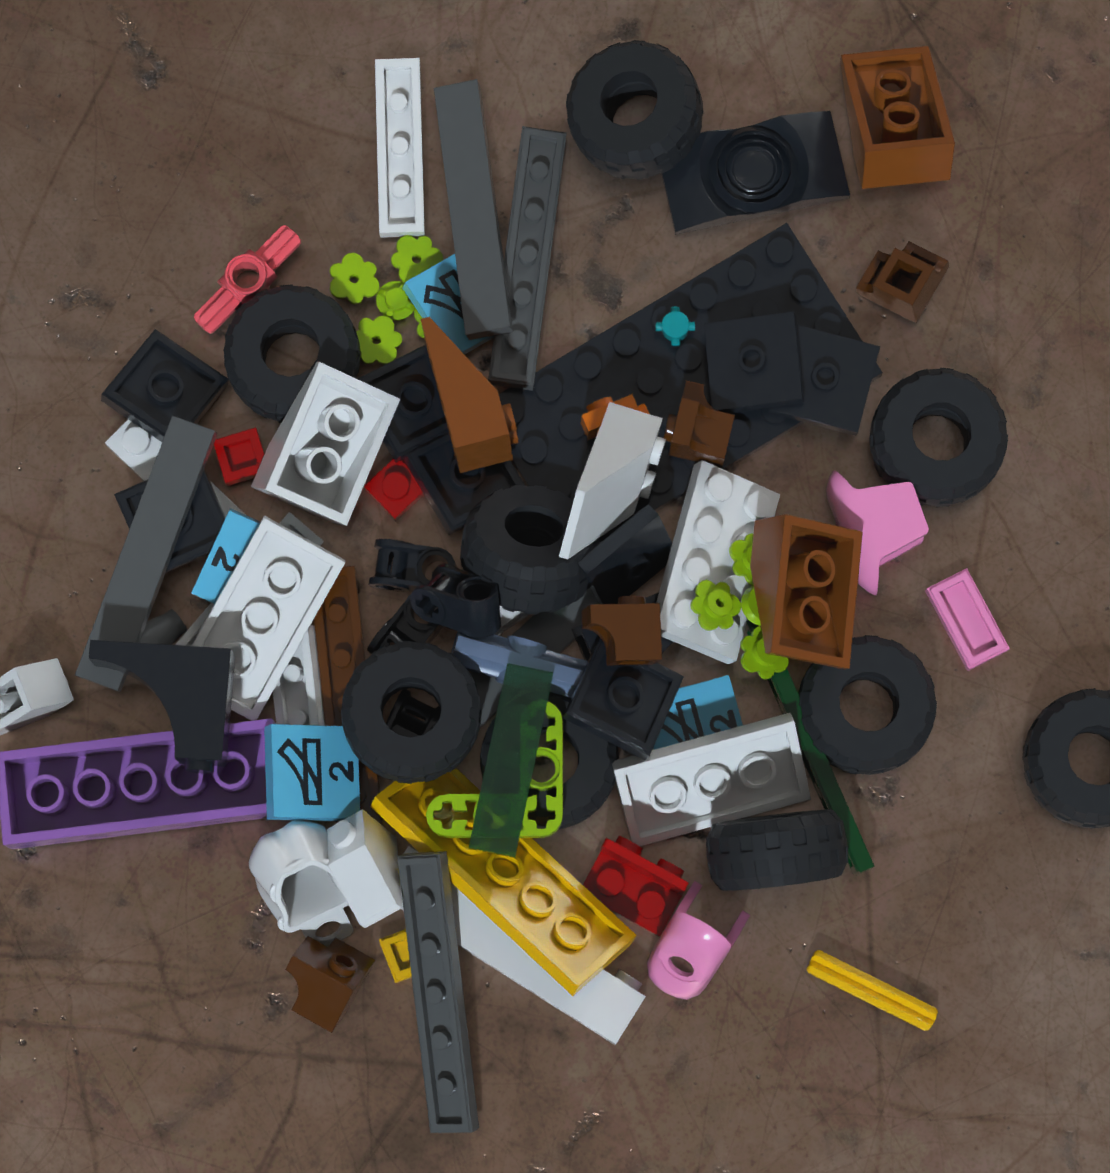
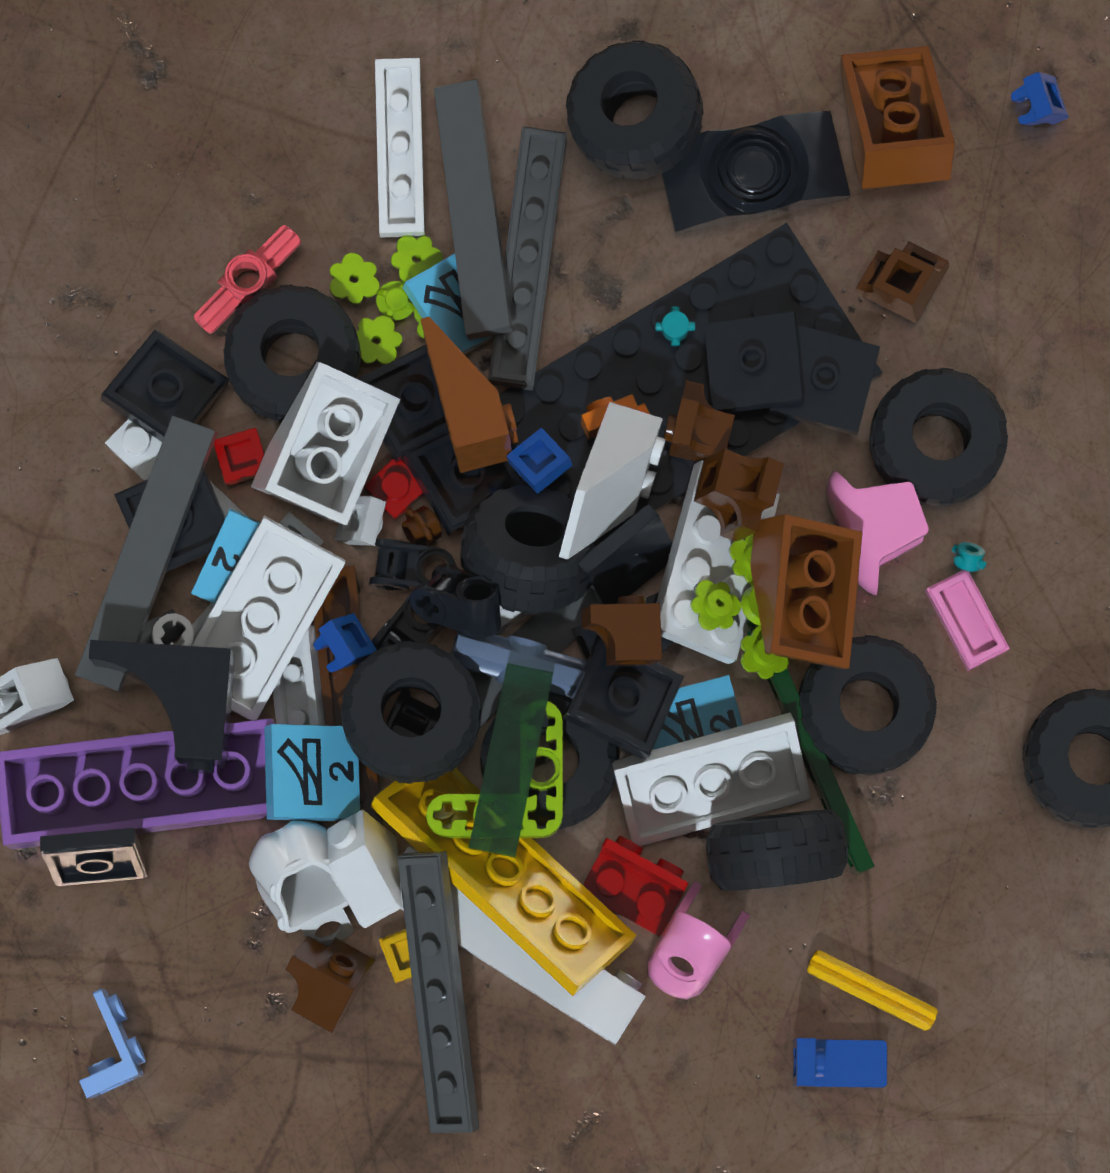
none -> black plate [40,828,148,887]
none -> light blue bracket [79,988,146,1098]
none -> white bush [151,613,194,646]
none -> blue tile [313,613,377,672]
none -> white plate [334,496,386,546]
none -> reddish brown plate [402,505,442,547]
none -> blue tile [506,427,573,494]
none -> reddish brown brick [694,449,784,542]
none -> blue bracket [793,1038,887,1088]
none -> teal piece [952,542,987,572]
none -> blue tile [1011,72,1069,126]

